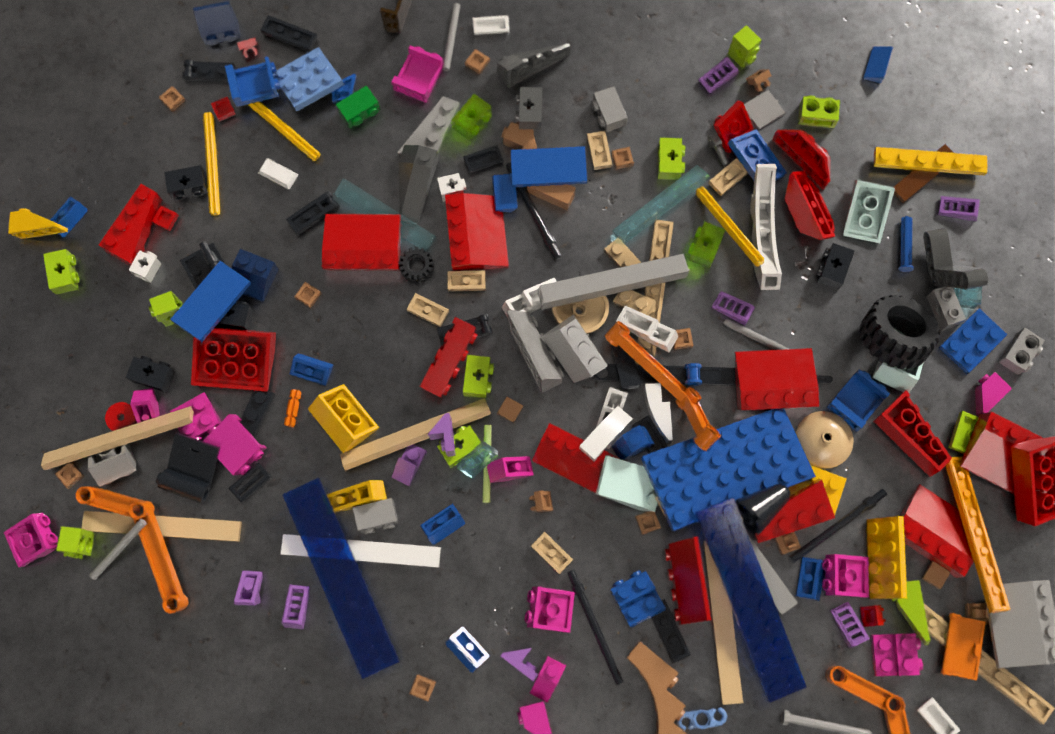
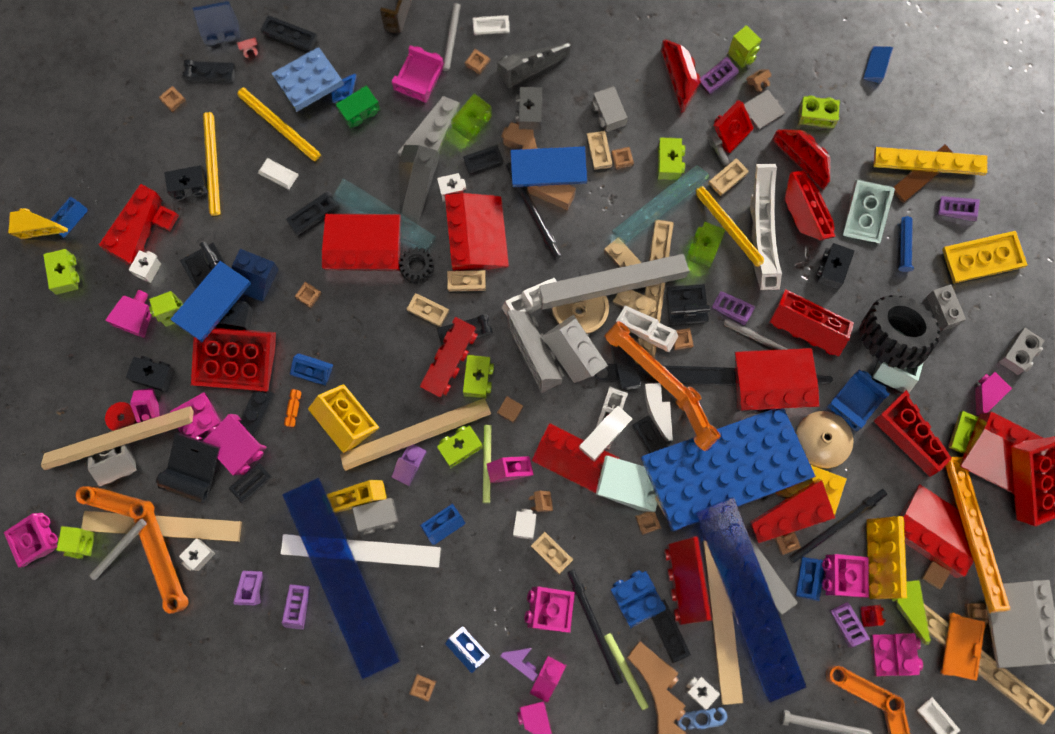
medium nougat tile [55,462,84,489] -> none
red plate [211,96,236,122] -> none
blue panel [225,57,281,107] -> none
medium lavender slope [428,413,456,457] -> none
clear light blue plate [457,441,498,479] -> none
blue slope [492,174,518,213] -> none
blue slope [612,425,655,461] -> none
blue bush [684,363,702,386] -> none
blue plate [728,129,787,181] -> none
black cone [733,483,790,535] -> none
dark grey beam [923,228,988,289] -> none
blue plate [938,308,1008,374] -> none
clear light blue brick [953,286,982,309] -> none
none -> dark pink torso [105,290,151,338]
none -> white brick [179,538,215,571]
none -> white brick [513,509,536,540]
none -> yellowish green bar [604,633,649,710]
none -> red wedge [661,40,700,113]
none -> black plate [666,284,710,325]
none -> white brick [686,677,720,710]
none -> red slope [770,289,854,357]
none -> yellow plate [942,231,1028,284]

